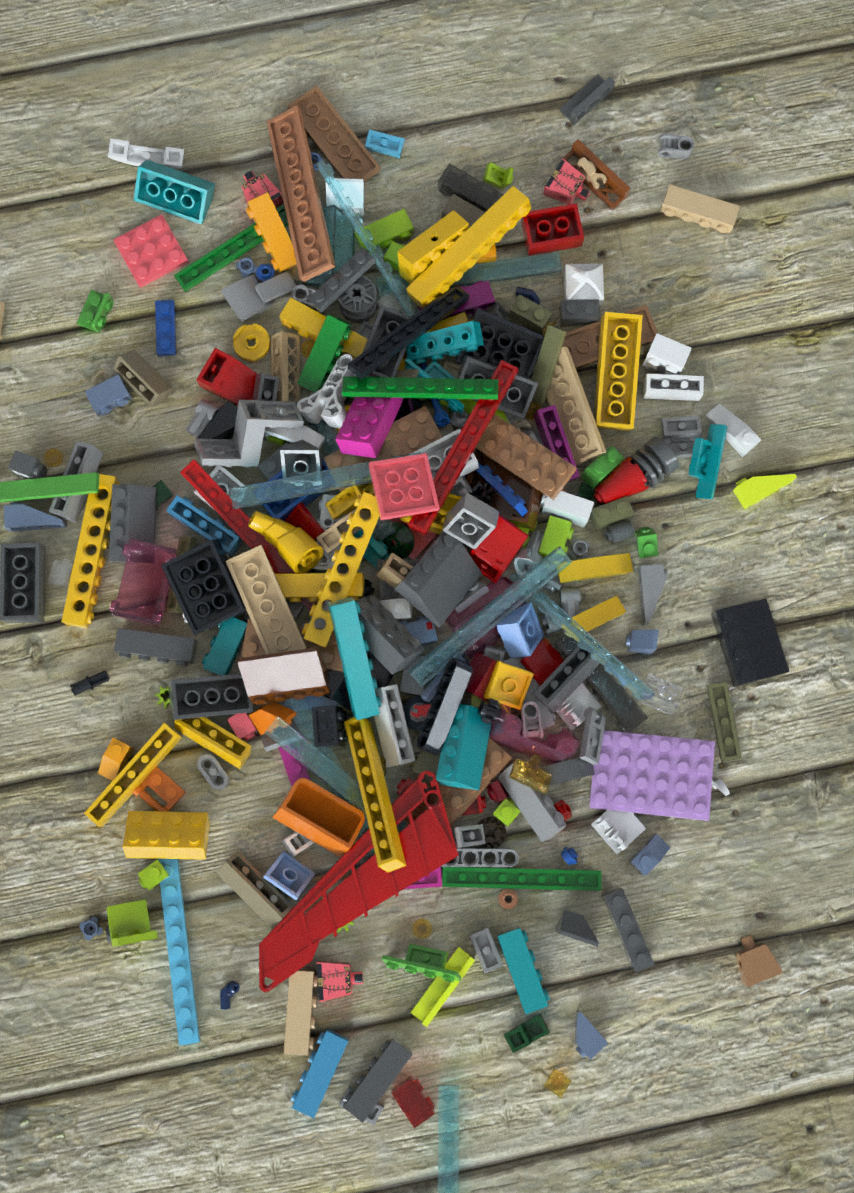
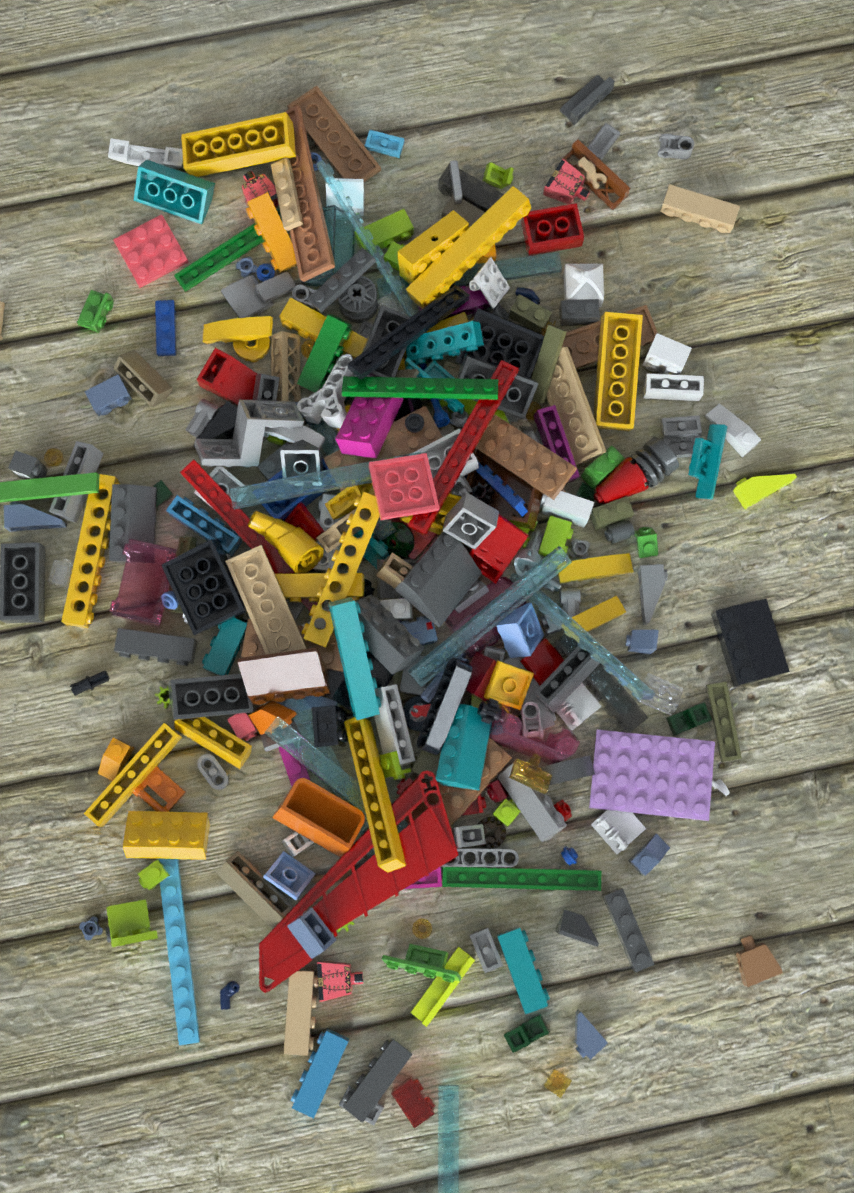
nougat plate [498,889,518,909] -> none
light grey plate [579,707,606,765] -> none
none -> medium blue plate [161,591,179,610]
none -> yellow brick [181,112,296,177]
none -> yellow slope [202,316,273,344]
none -> tan plate [271,157,303,231]
none -> sand blue brick [287,907,336,959]
none -> lime bracket [380,751,411,780]
none -> black plate [405,413,424,433]
none -> light grey tile [450,160,462,204]
none -> white hinge [469,257,510,309]
none -> light grey tile [587,123,621,160]
none -> dark green slope [666,702,712,736]

